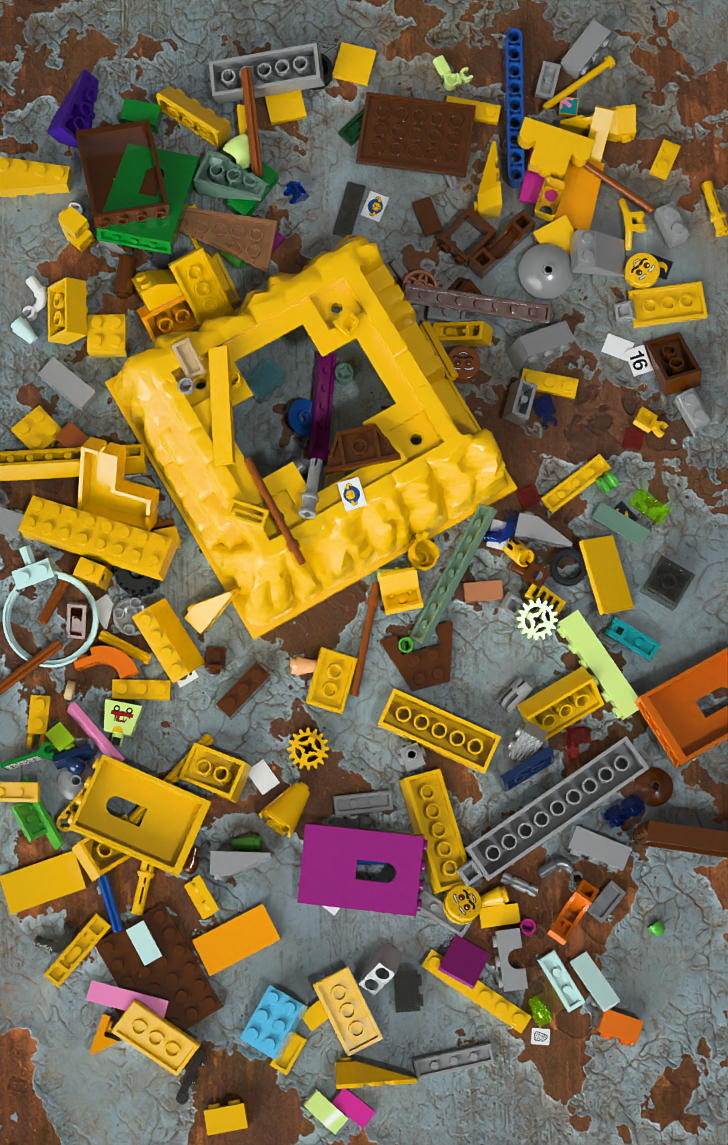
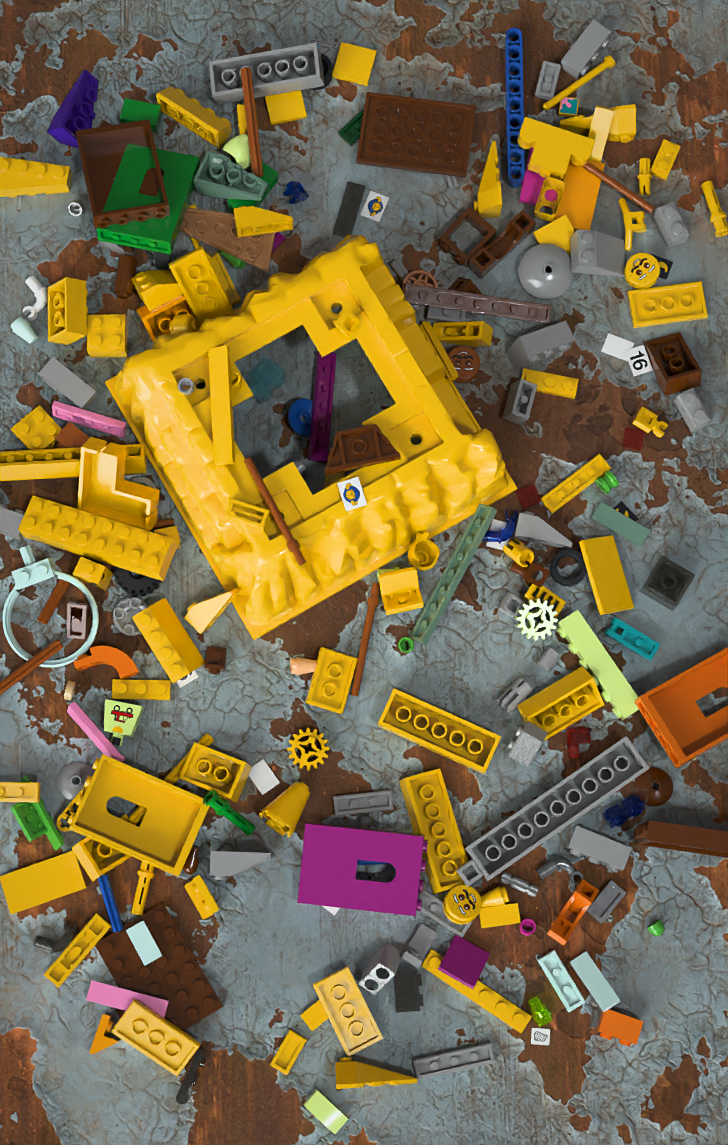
green flag [0,742,57,771] -> none
yellow hinge [27,695,51,749] -> none
lime brick [45,722,77,753] -> none
dark blue tile [53,744,95,775] -> none
yellow arch [58,205,95,252] -> none
white sticker [89,594,114,629] -> none
yellow axle [98,630,152,664] -> none
tan tile [171,337,206,380] -> none
light orange tile [192,904,281,976] -> none
yellow brick [204,1099,249,1135] -> none
reddish brown brick [216,662,271,720] -> none
bright green cone [232,834,262,852] -> none
medium azure brick [240,985,308,1060] -> none
light grey pin [298,458,323,519] -> none
dark pink tile [332,1088,376,1129] -> none
sand green wheel [335,363,354,385] -> none
reddish brown wing [380,621,453,692] -> none
light grey brick [397,741,426,773] -> none
reddish brown tile [413,197,443,238] -> none
yellowish green bar [433,55,473,91] -> none
yellow plate [446,95,501,125] -> none
nougat tile [463,580,504,603] -> none
light grey arch [492,928,528,992] -> none
dark blue tile [500,746,554,792] -> none
clear blue plate [533,394,557,430] -> none
light grey tile [614,300,636,323] -> none
clear neon green tile [628,488,671,526] -> none
none -> bright pink tile [52,401,126,438]
none -> yellow head [170,314,199,333]
none -> green pin [203,789,255,835]
none -> yellow slope [233,206,293,238]
none -> light grey bracket [401,924,438,968]
none -> light grey brick [536,648,561,673]
none -> yellow axle [637,158,652,196]

